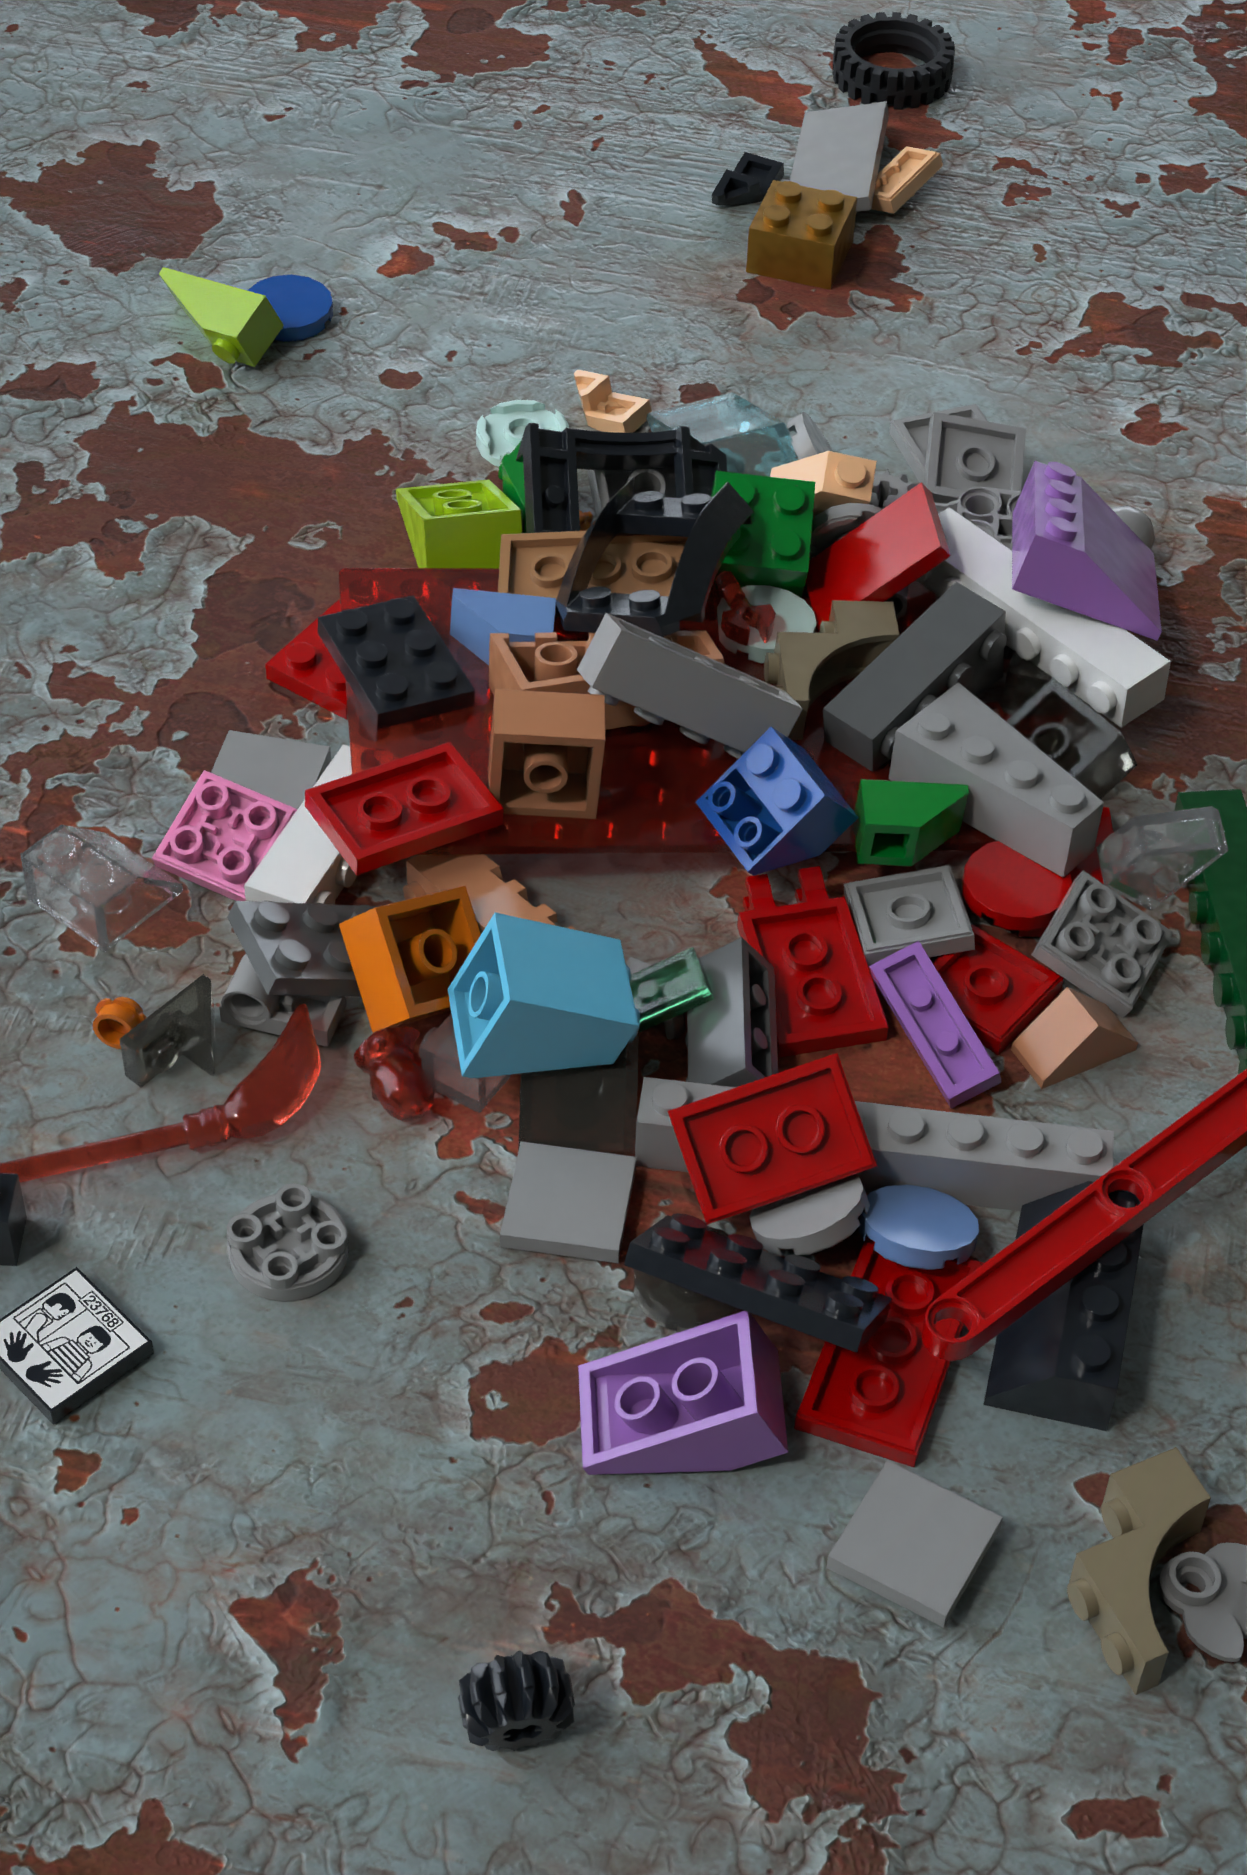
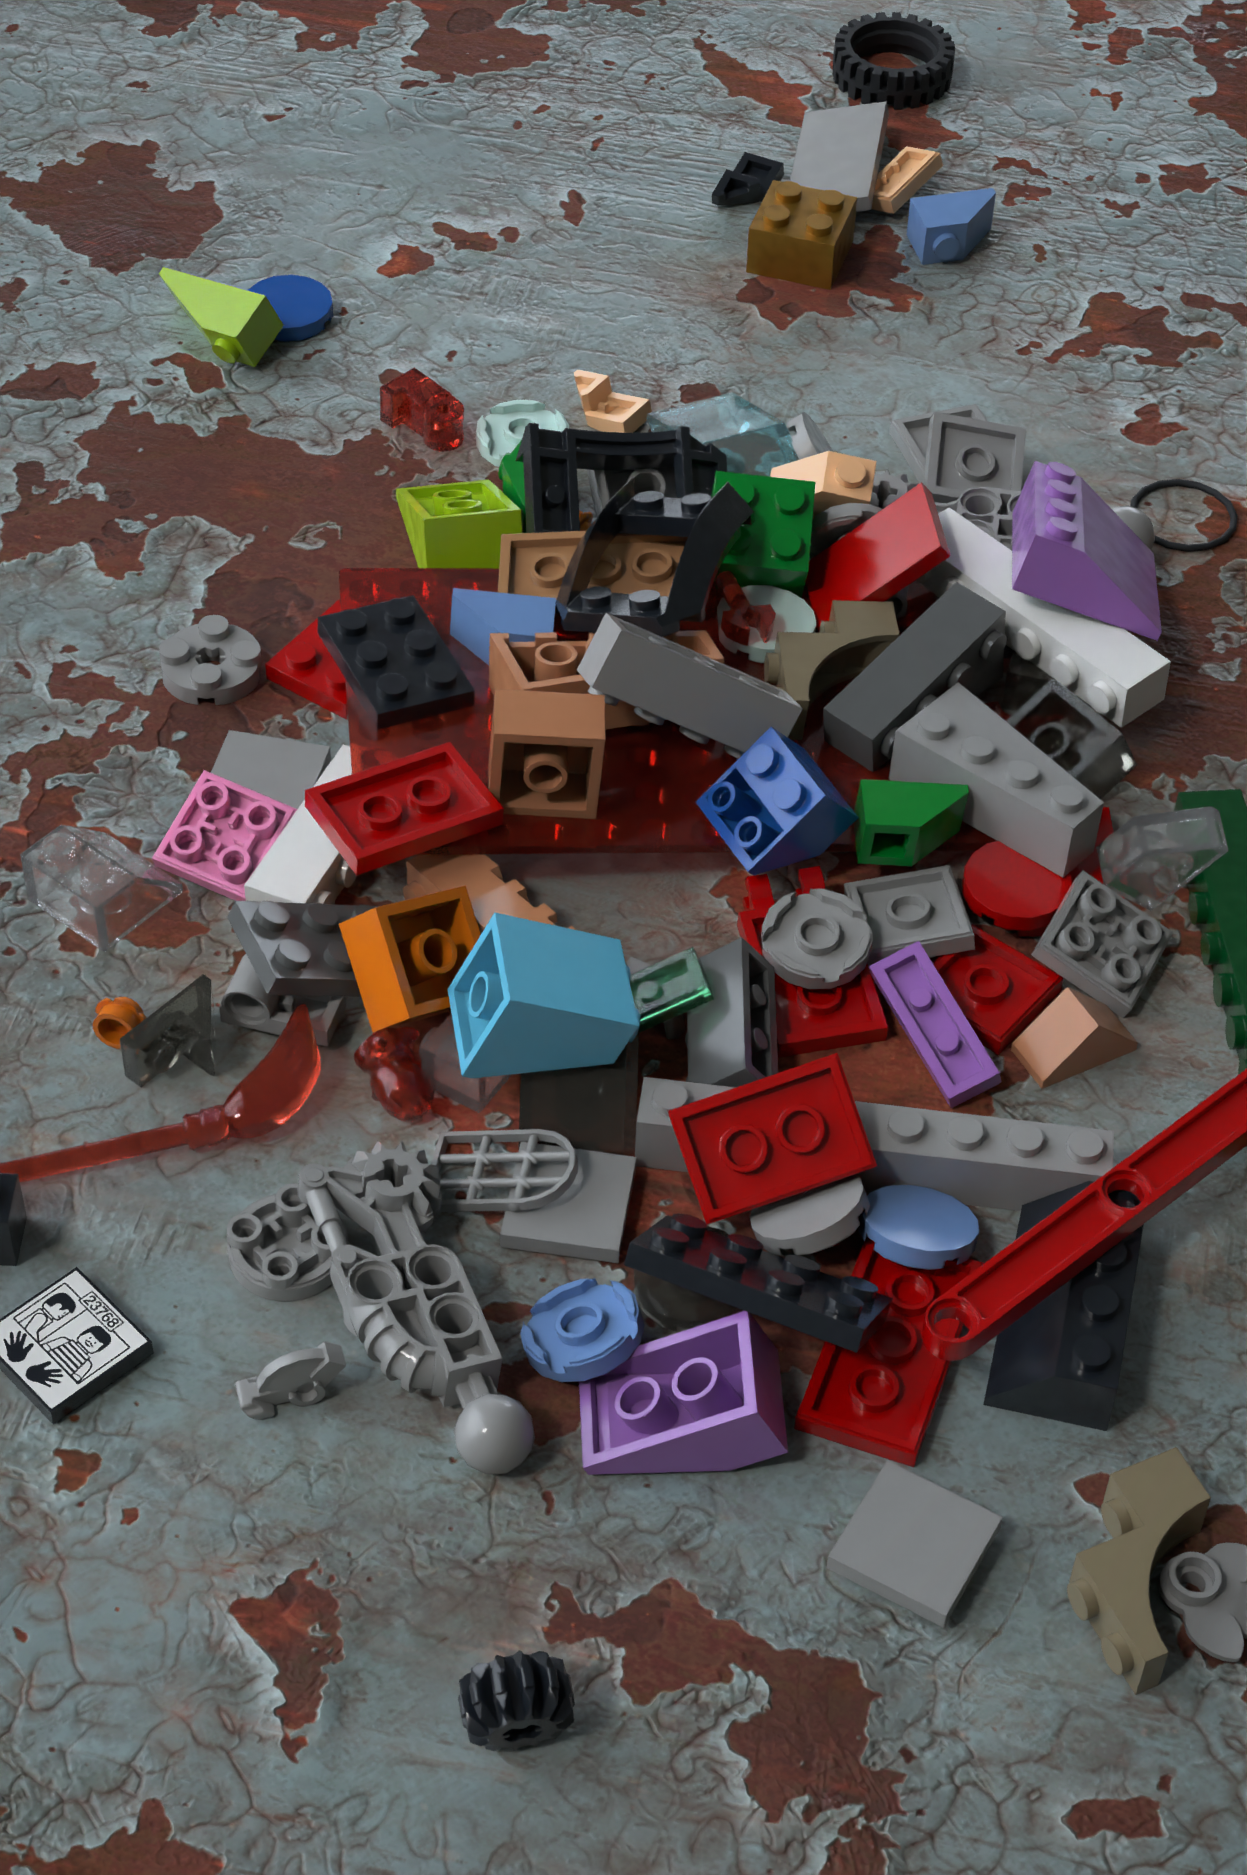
none -> light grey plate [159,615,262,705]
none -> light grey piece [235,1341,346,1420]
none -> light grey arm [298,1140,535,1474]
none -> clear red leg [380,367,464,452]
none -> light grey window [431,1129,578,1212]
none -> medium blue tile [520,1278,645,1382]
none -> light grey tile [761,889,873,989]
none -> medium blue slope [906,188,996,265]
none -> black piece [1130,479,1238,552]

